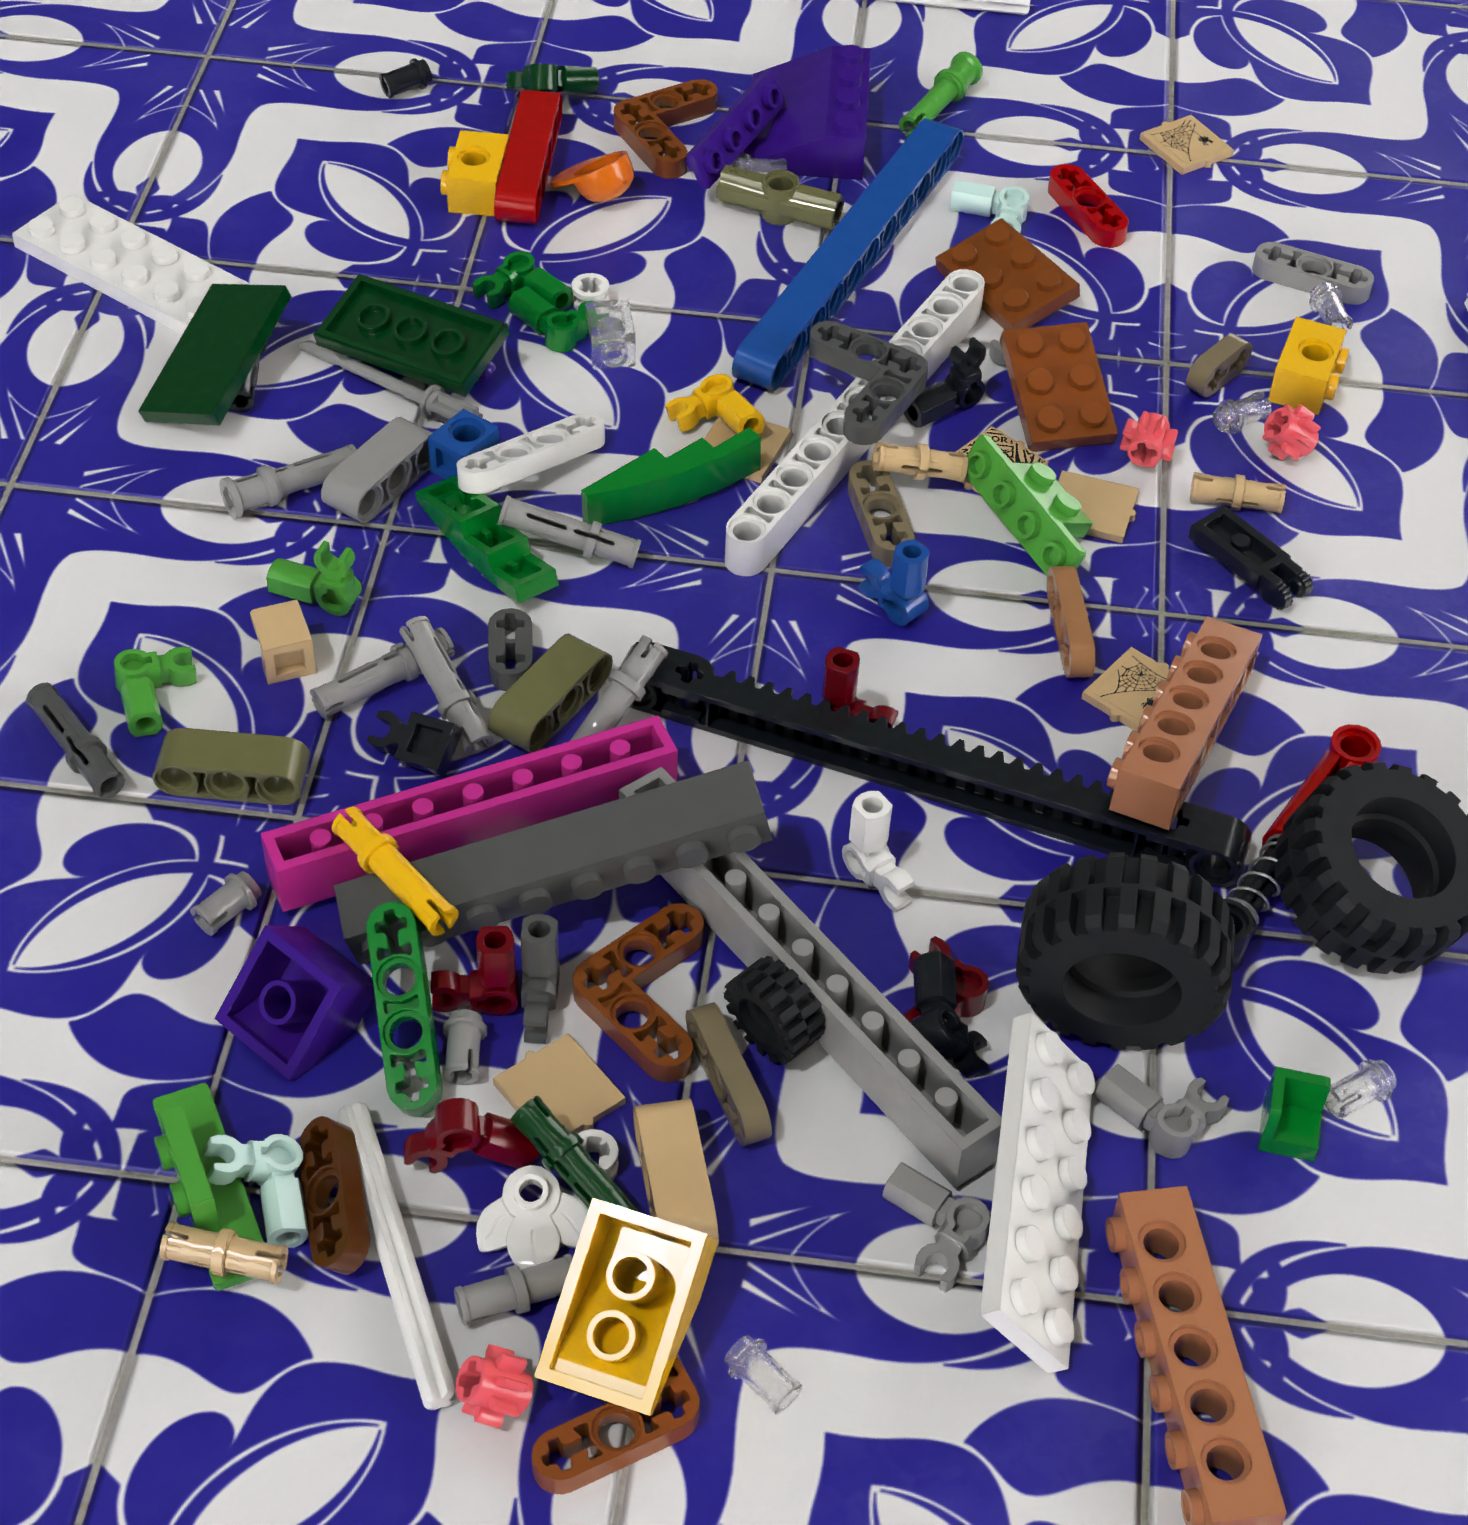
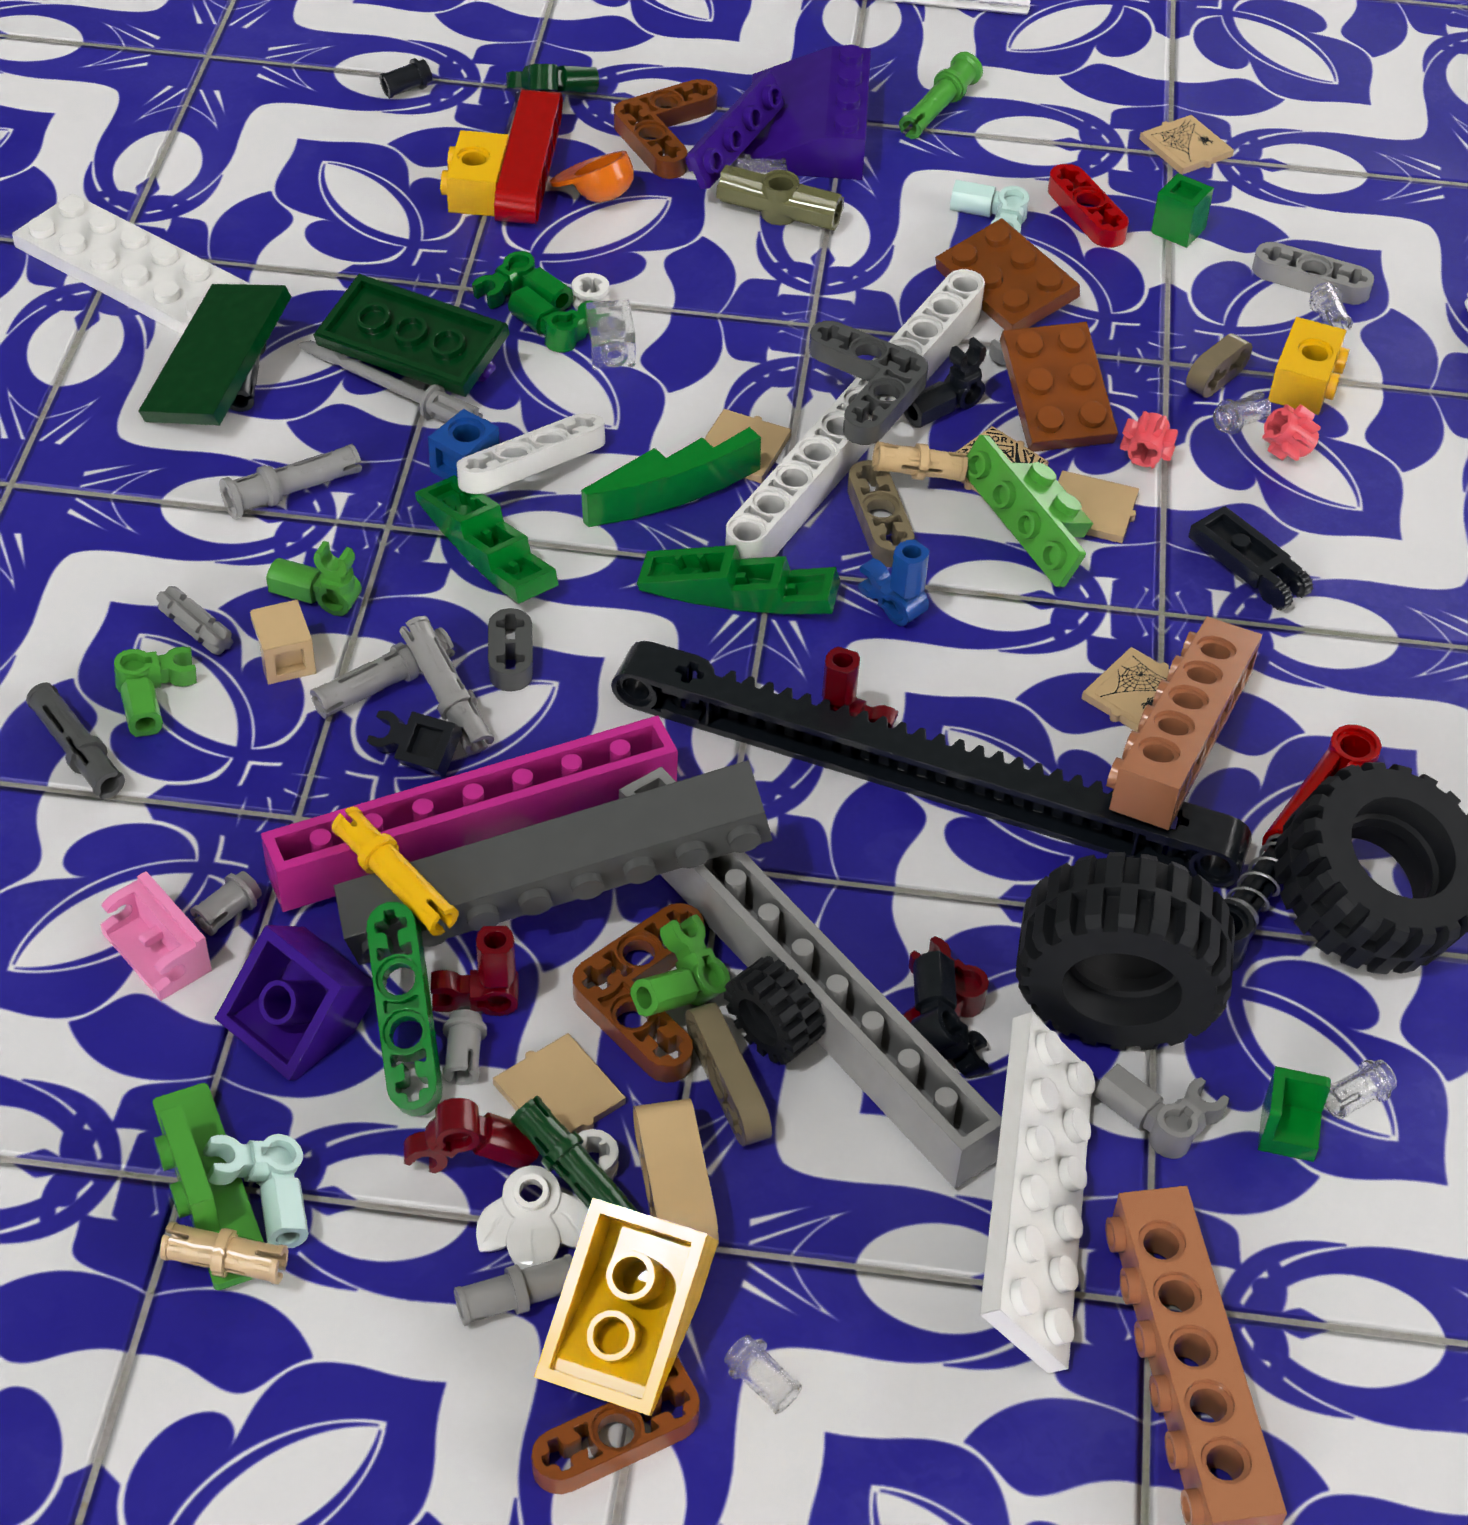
olive beam [153,728,311,805] -> none
reddish brown beam [299,1116,370,1275] -> none
light grey beam [321,417,432,523] -> none
white axle [338,1102,456,1410] -> none
coral gear [455,1344,533,1428] -> none
olive beam [488,633,613,753] -> none
light grey pin [498,495,642,568] -> none
dark grey bar [521,914,560,1044] -> none
light grey pin [570,635,669,741] -> none
yellow bar [665,374,765,435] -> none
blue beam [732,118,964,391] -> none
white bar [842,791,914,912] -> none
light grey bar [882,1162,990,1293] -> none
medium nougat beam [1047,566,1095,678] -> none
tan pin [1190,472,1286,514] -> none
none -> bright pink hinge [100,871,212,1001]
none -> light grey axle [156,586,233,655]
none -> bright green bar [630,914,730,1017]
none -> green slope [637,545,840,614]
none -> green panel [1151,173,1214,248]

